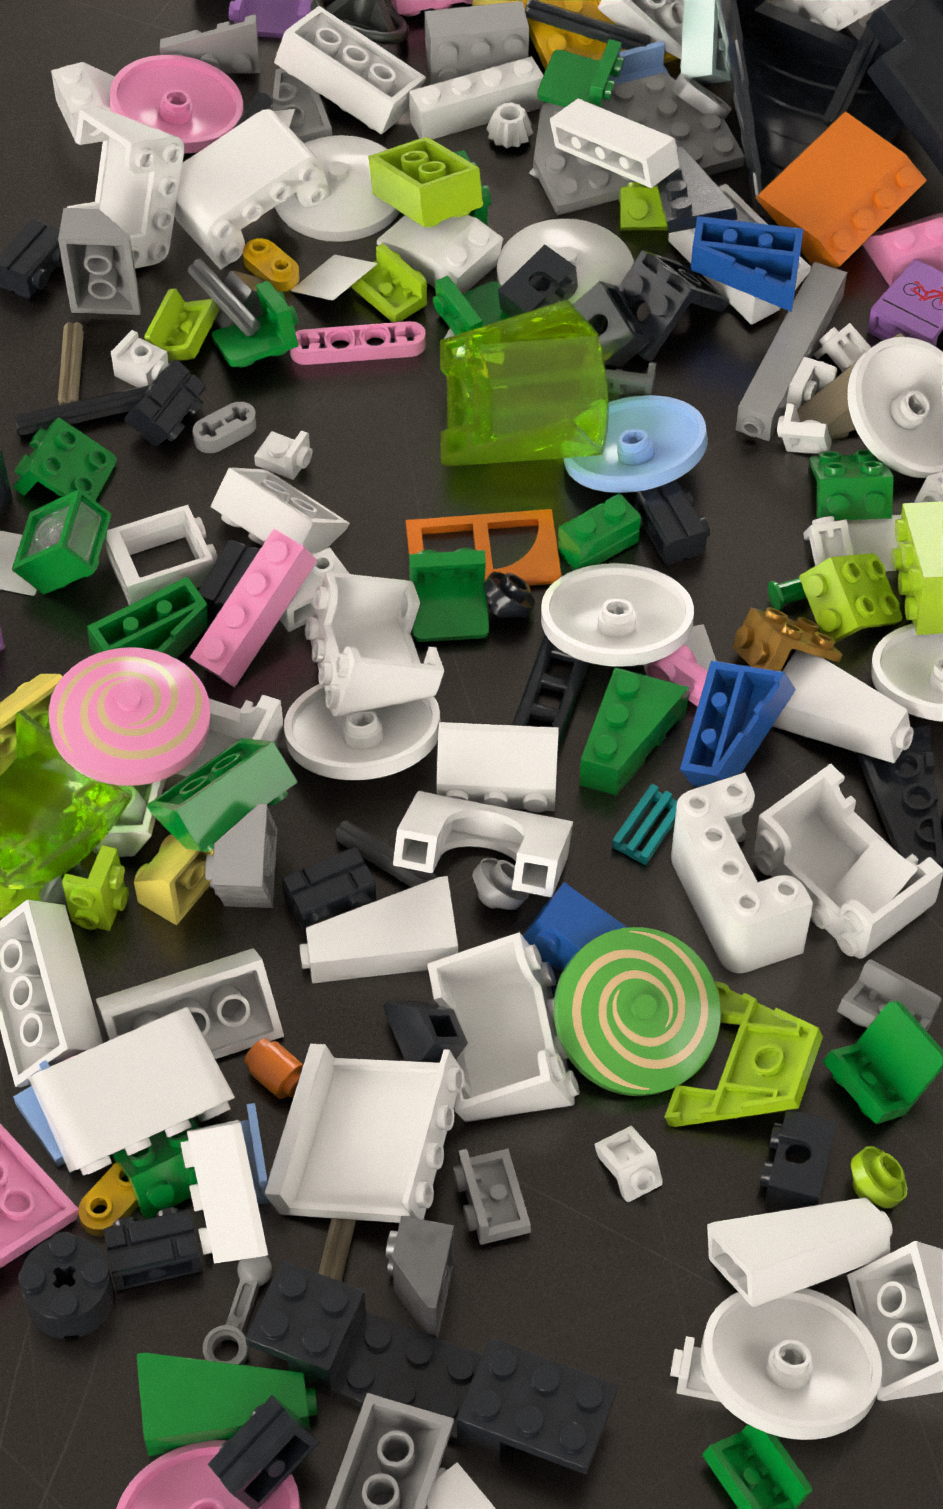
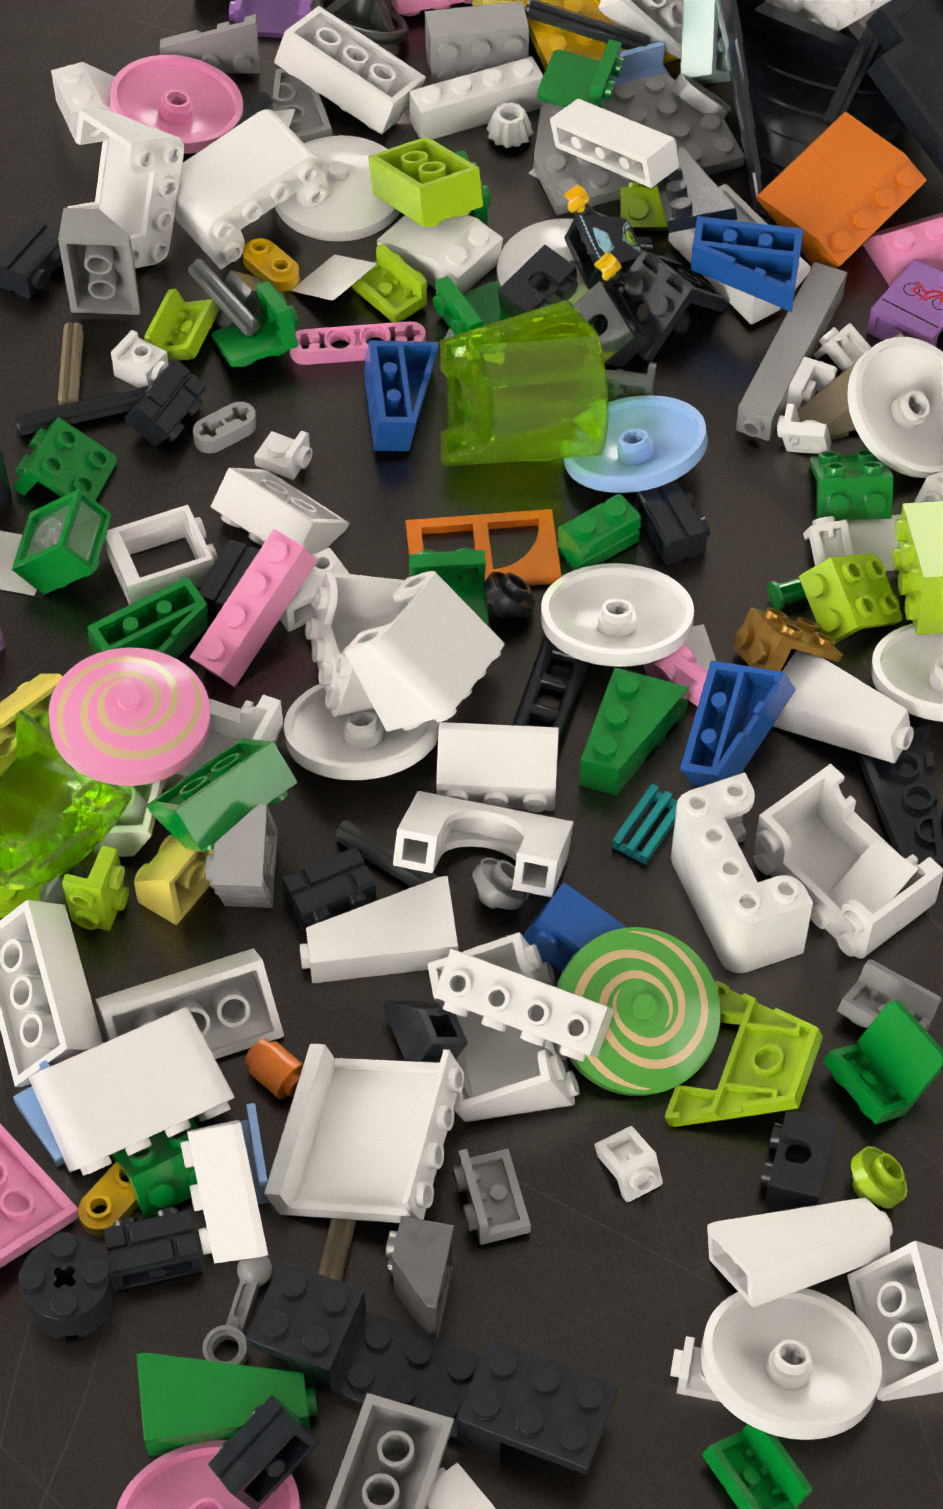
none -> white windscreen [344,571,504,732]
none -> blue wedge [363,340,439,451]
none -> white brick [433,949,615,1062]
none -> black torso [564,184,653,289]

